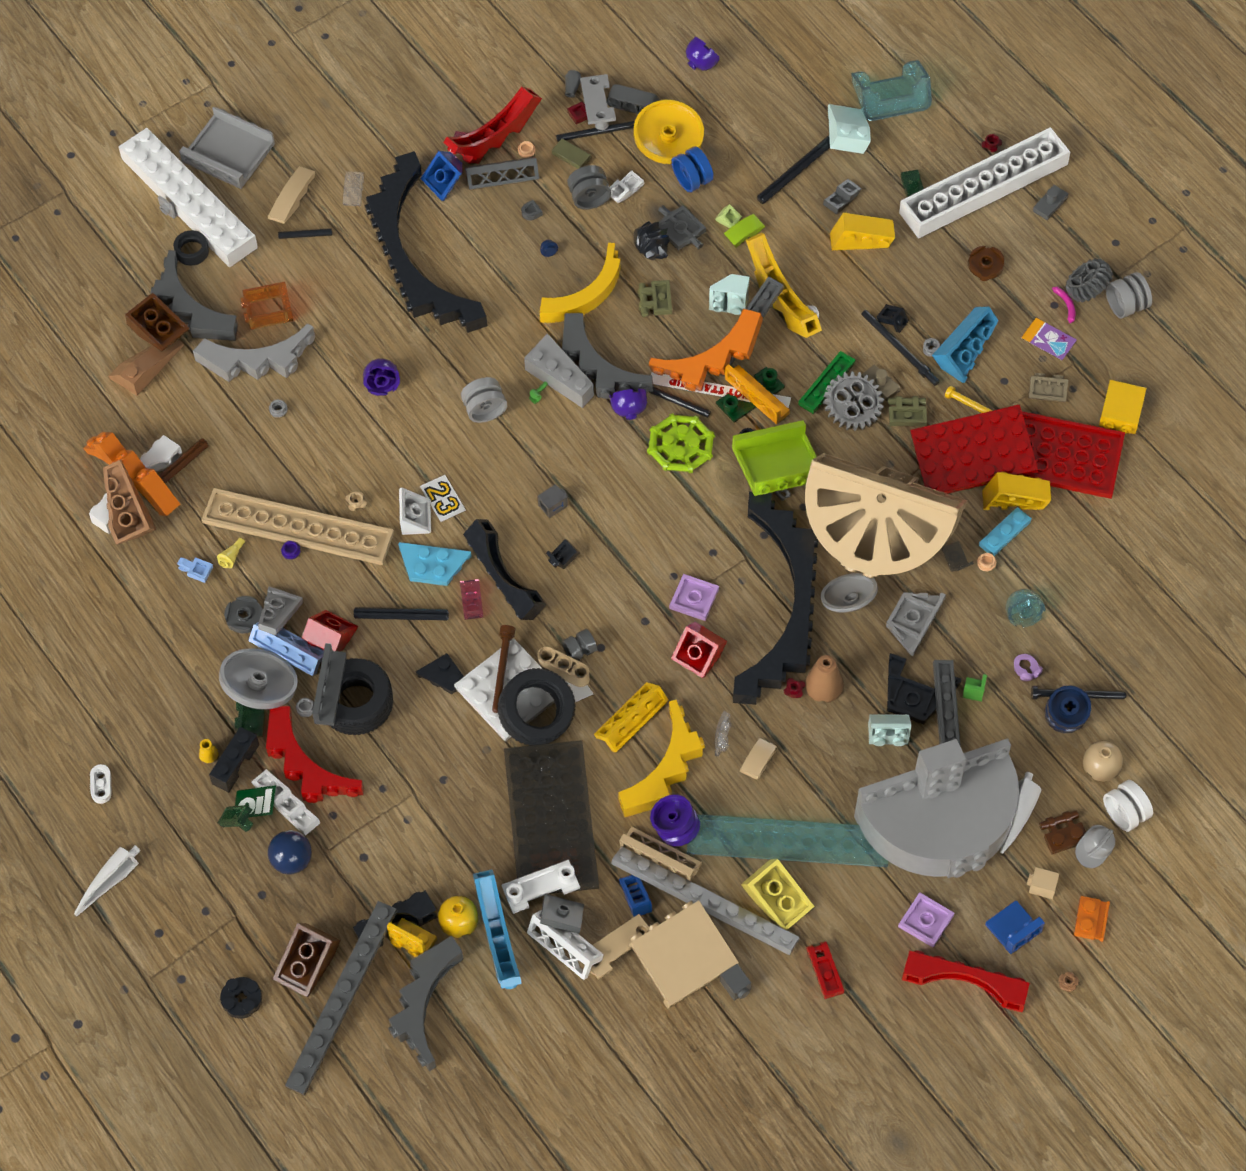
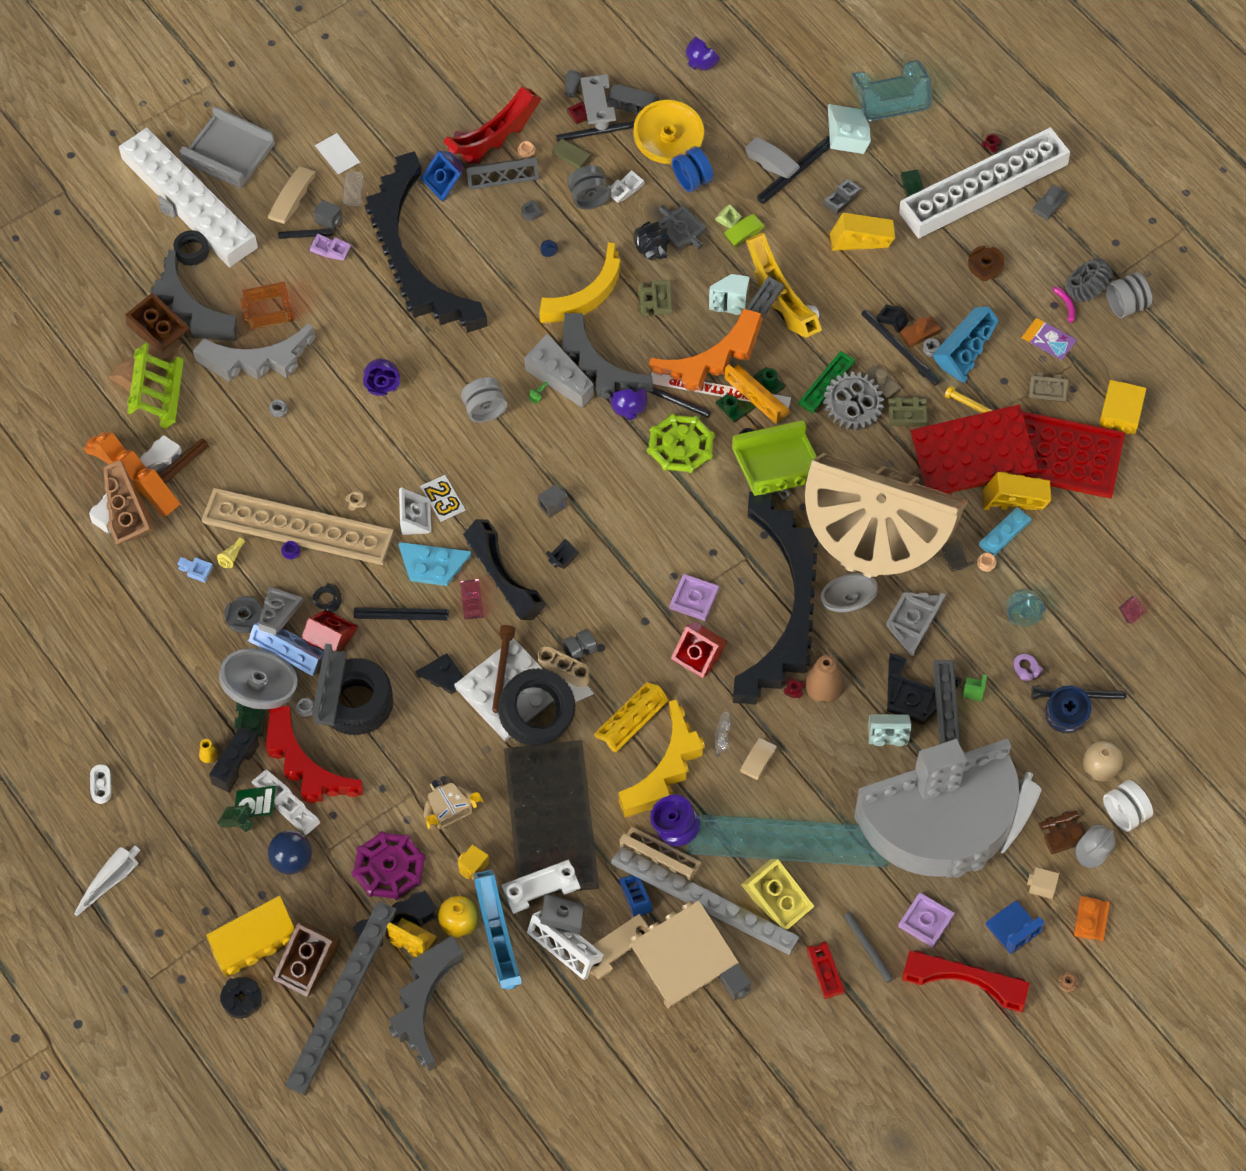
none -> lime fence [127,343,184,429]
none -> yellow slope [206,896,295,977]
none -> lavender slope [310,233,351,260]
none -> dark grey brick [313,199,343,231]
none -> black piece [313,583,341,612]
none -> white sticker [315,133,360,174]
none -> magenta plate [351,831,426,900]
none -> tan torso [424,779,484,830]
none -> yellow brick [458,845,489,880]
none -> light grey slope [745,137,800,179]
none -> dark grey bar [844,912,894,983]
none -> dark orange tile [900,316,941,348]
none -> clear pink plate [1119,596,1145,624]

